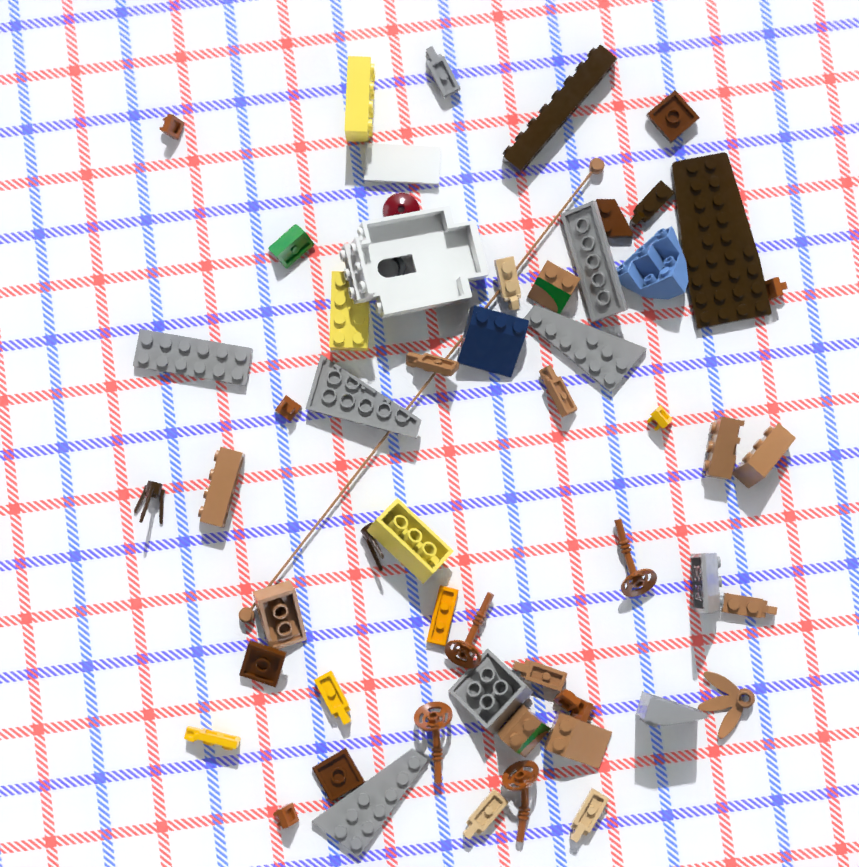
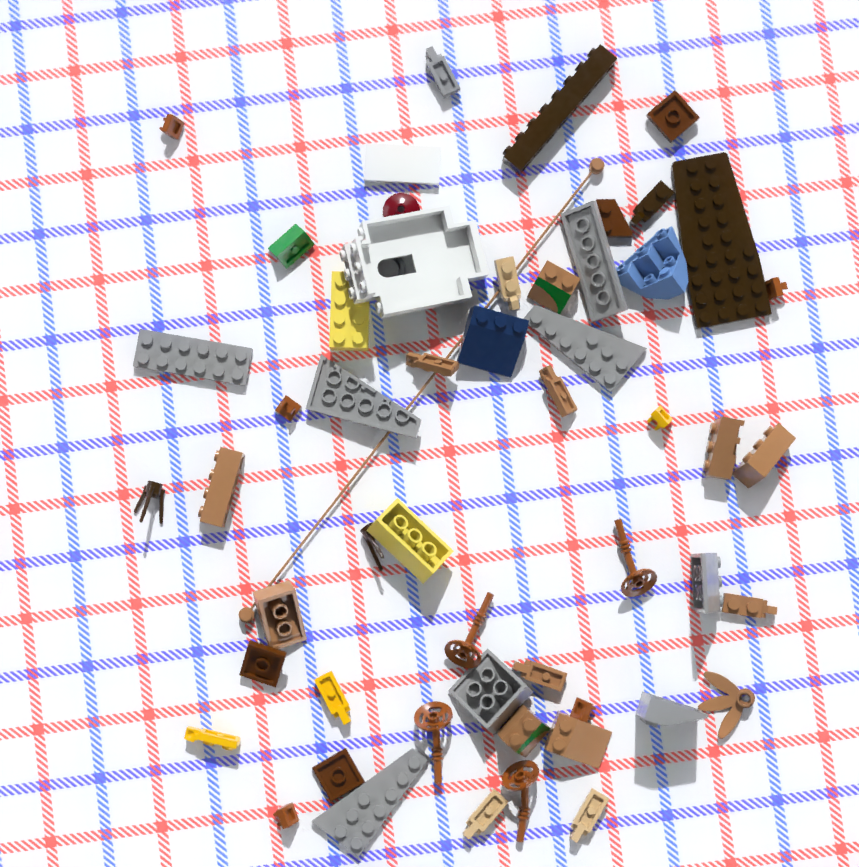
light yellow brick [344,56,375,143] -> none
light orange tile [426,585,459,646] -> none
dark orange plate [553,689,581,712] -> none

